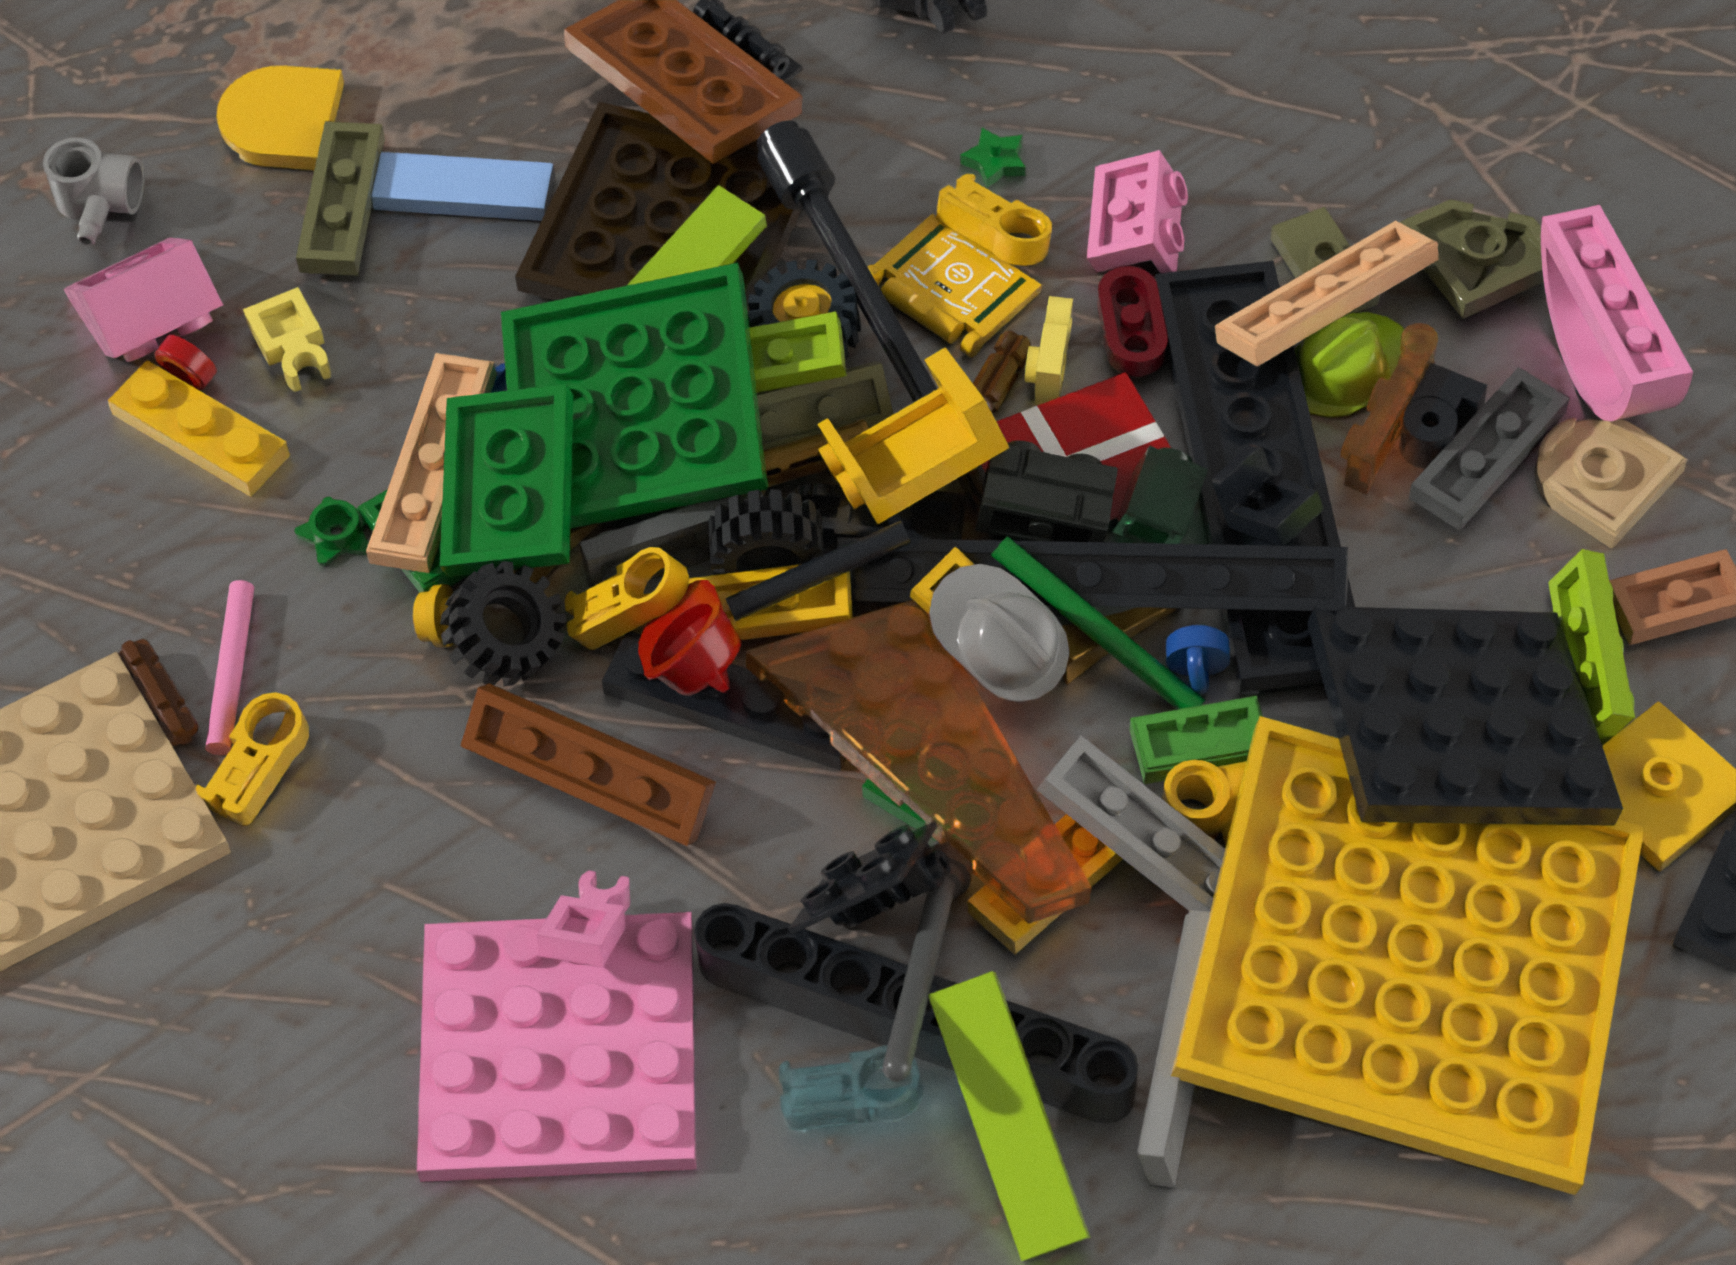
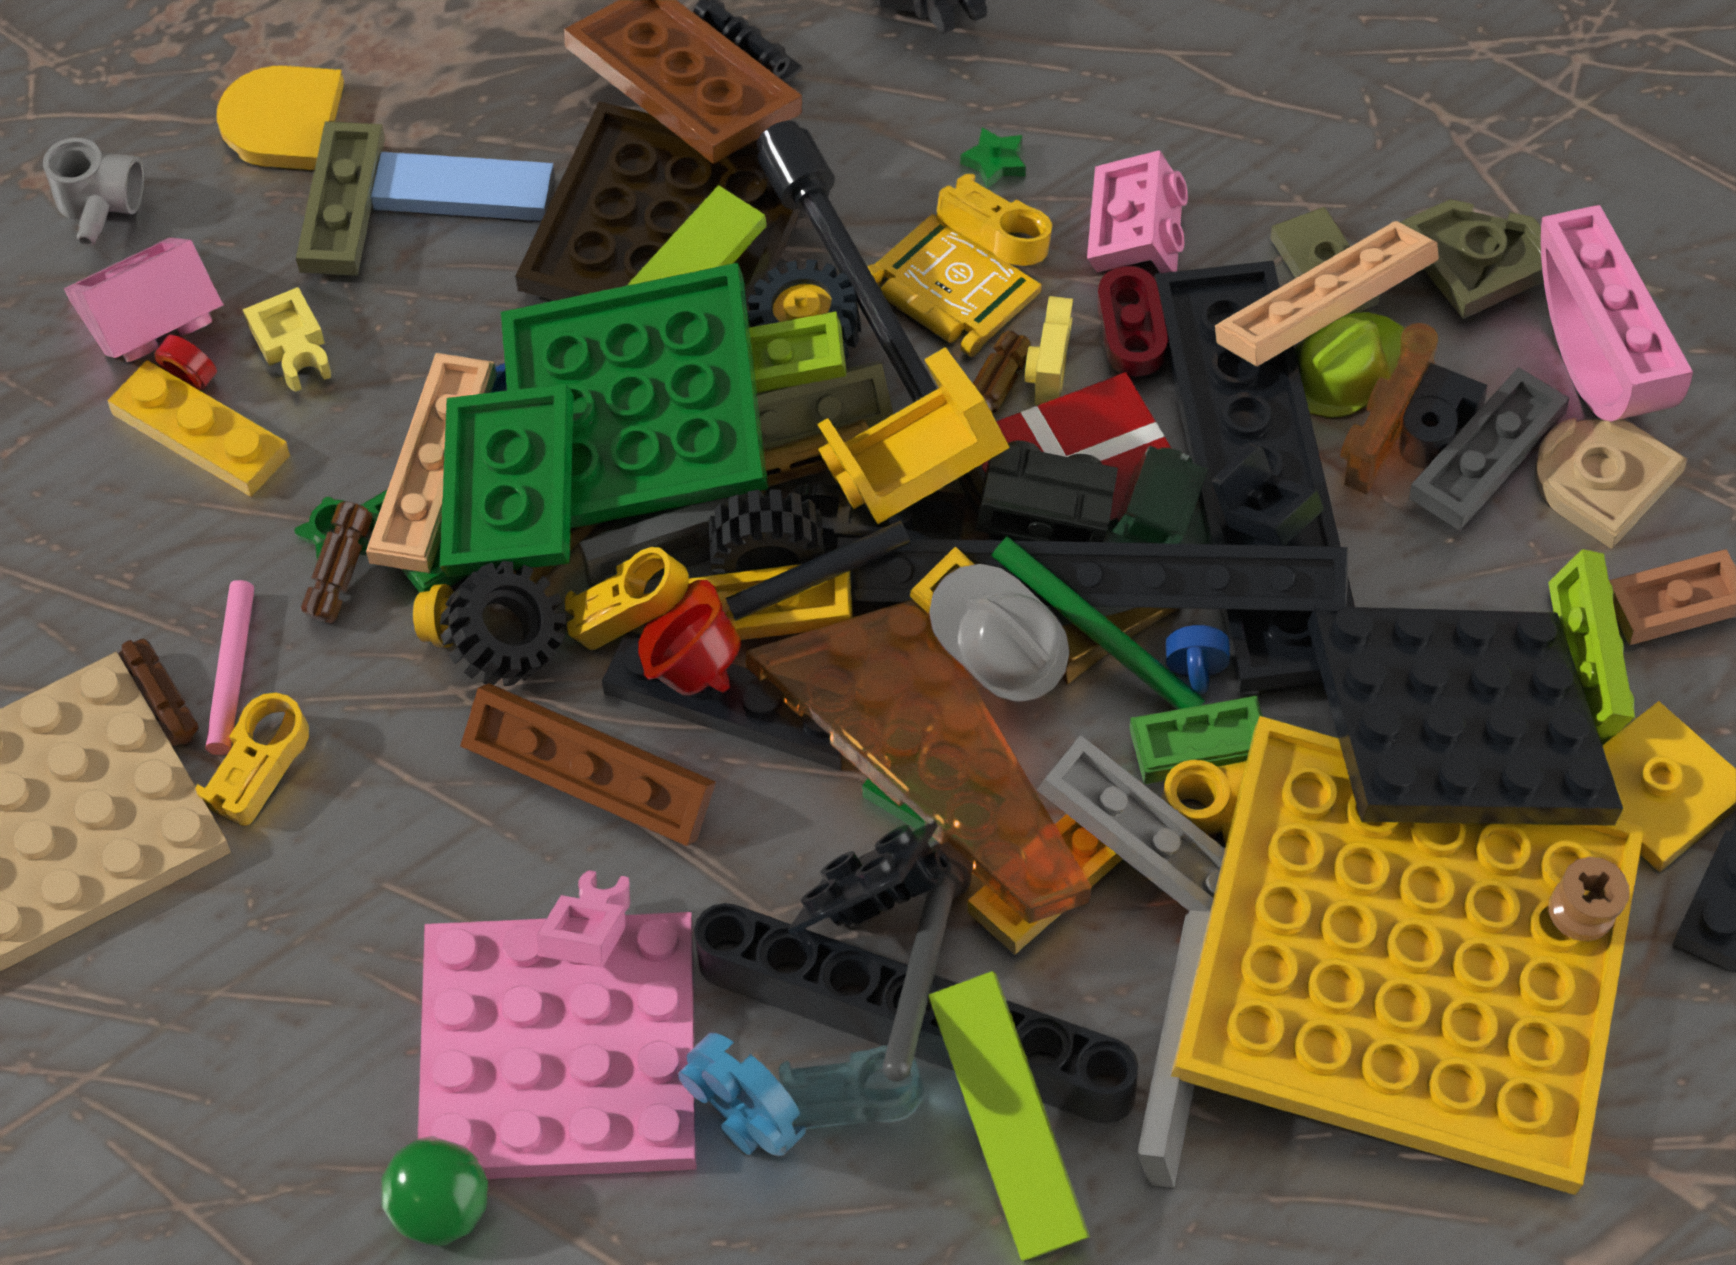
none -> reddish brown axle [301,501,372,623]
none -> green hair [381,1136,488,1246]
none -> dark azure plate [678,1033,806,1156]
none -> medium nougat wheel [1548,857,1629,942]

